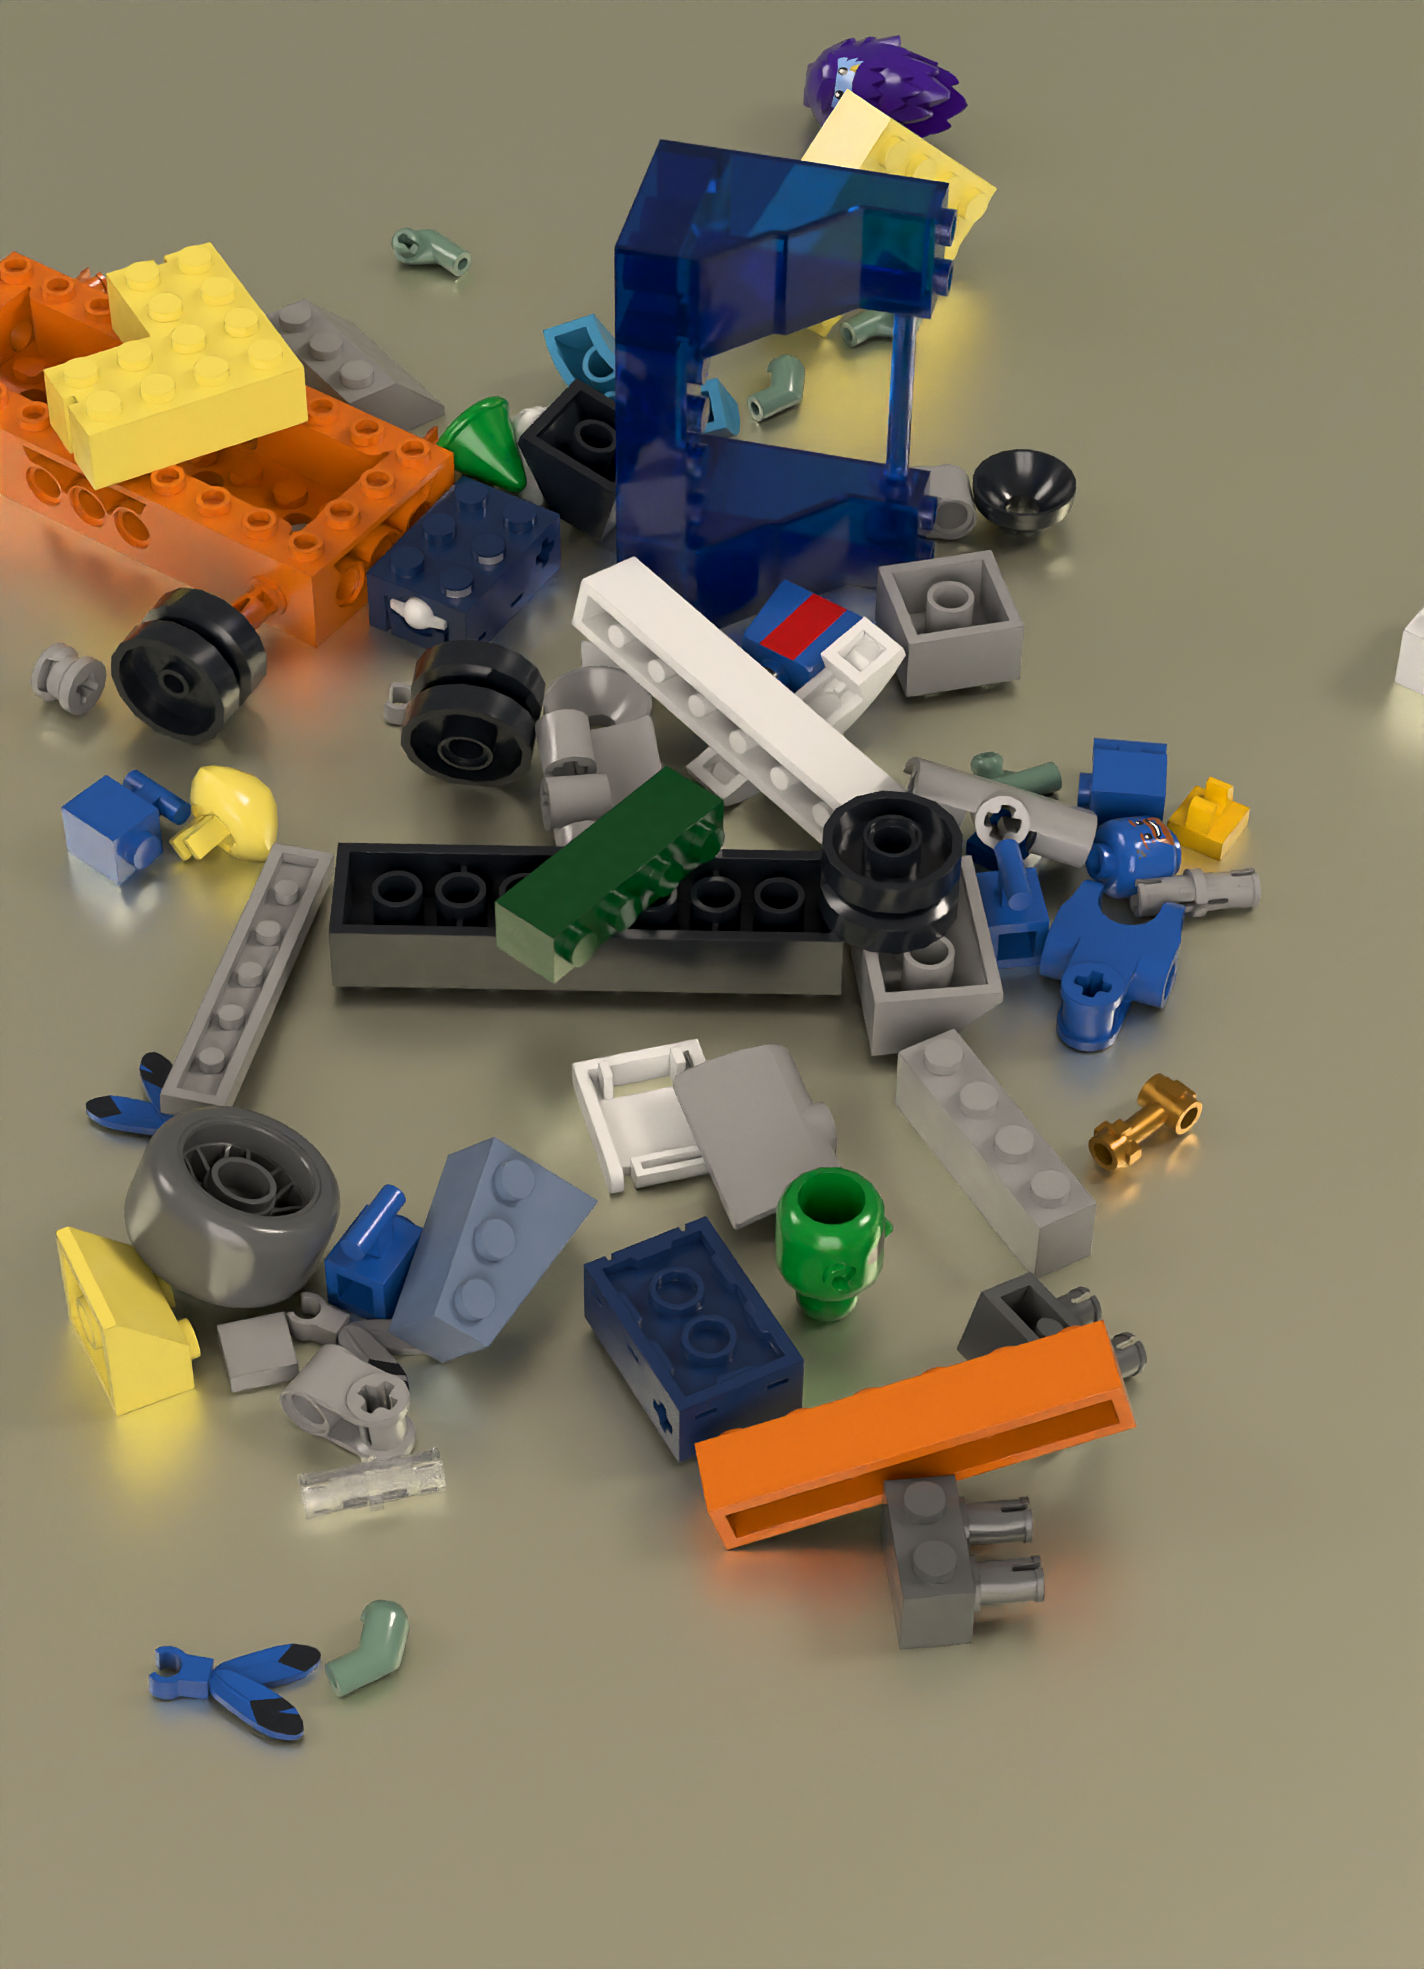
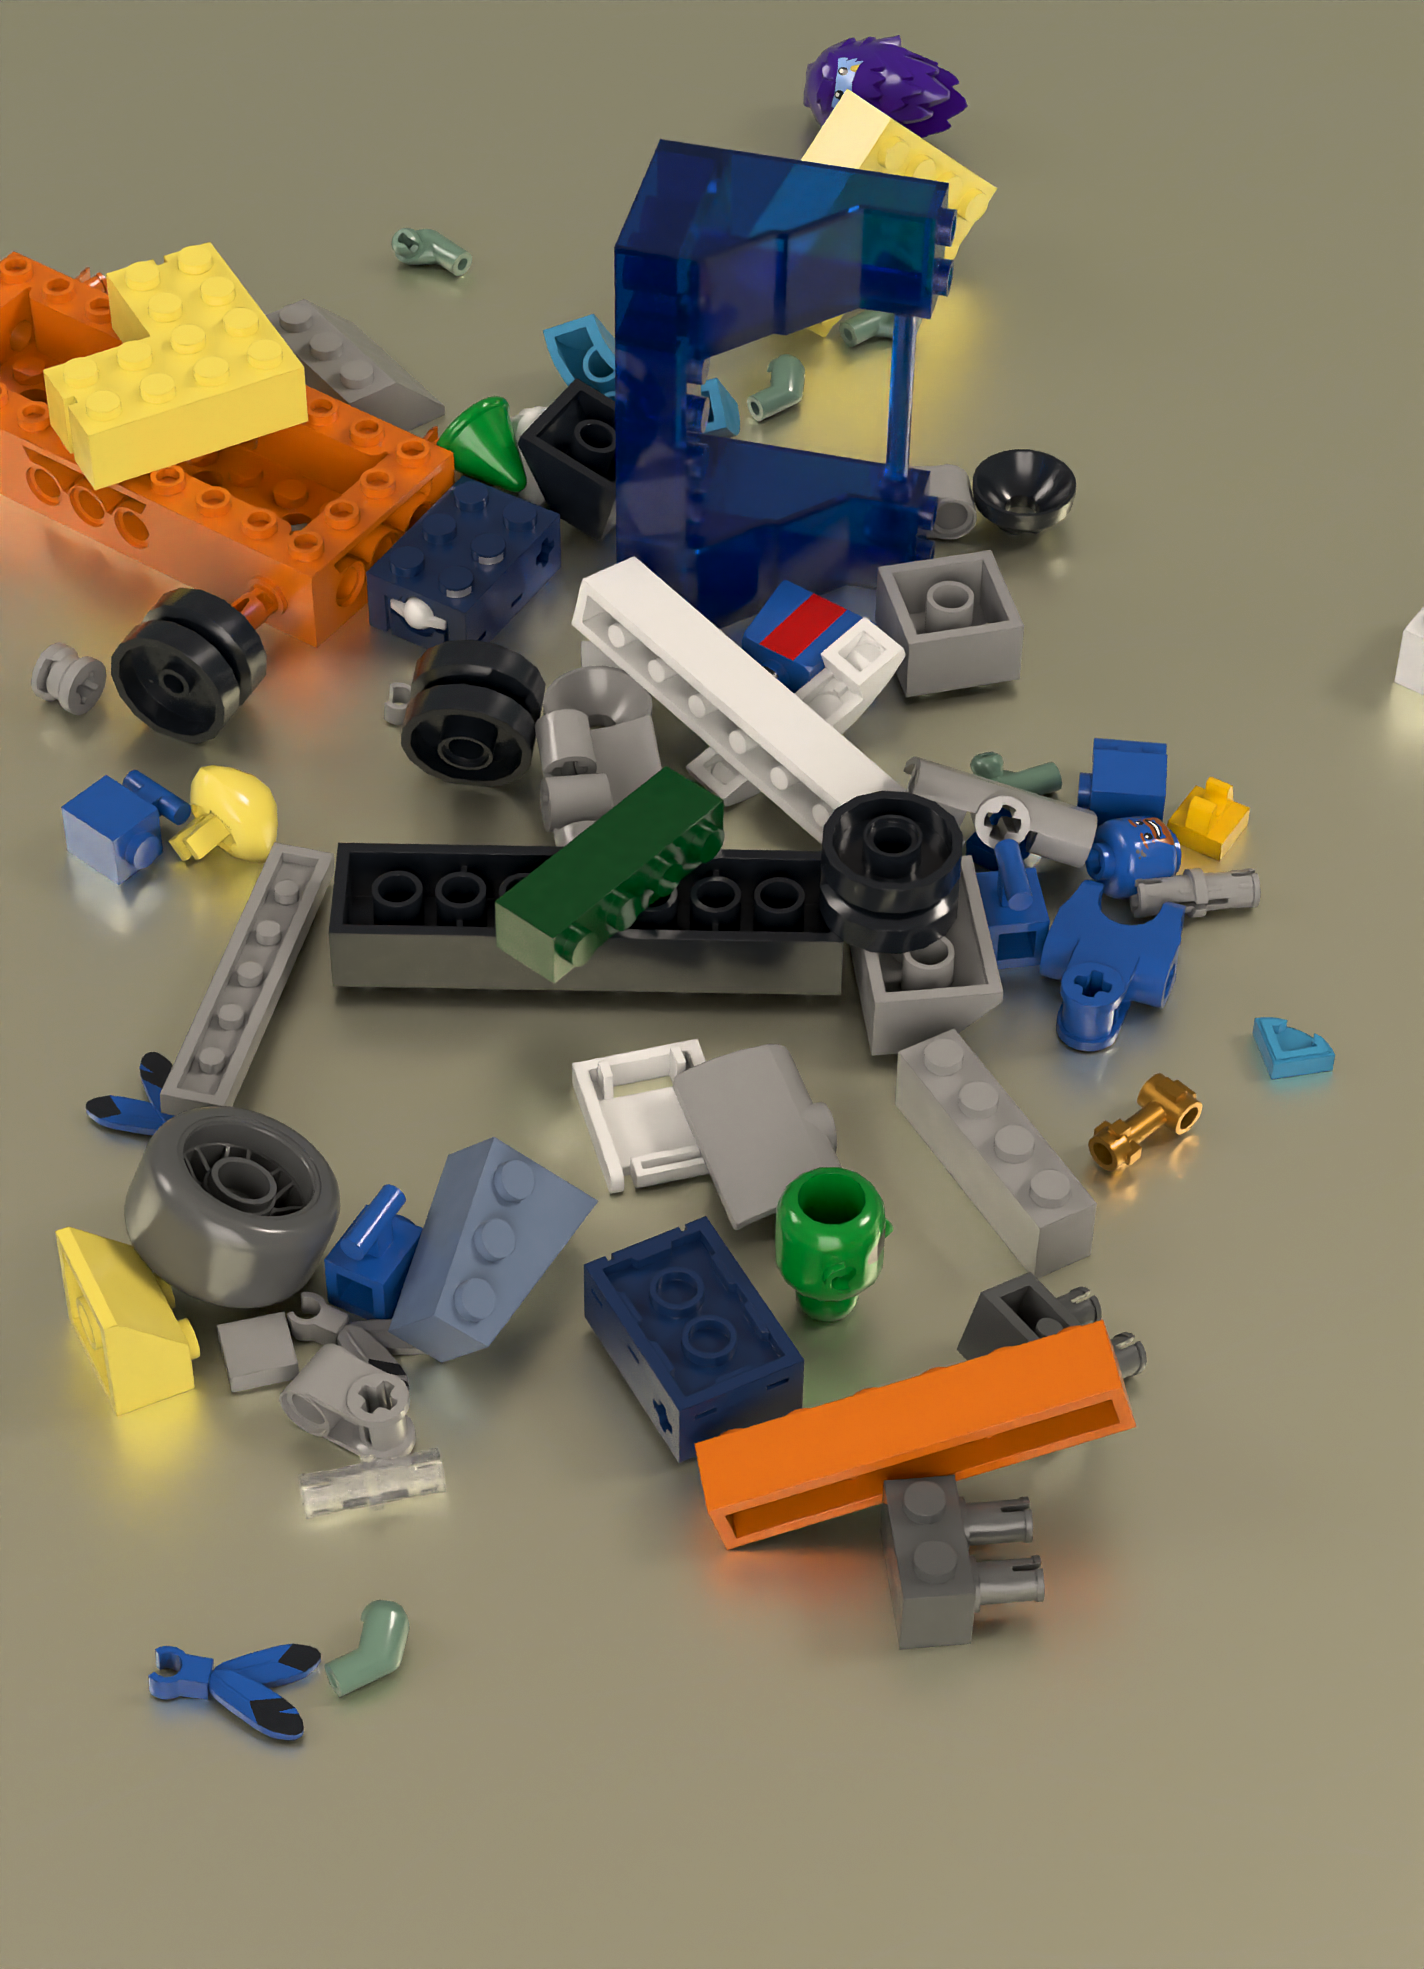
none -> dark azure tile [1252,1017,1335,1080]

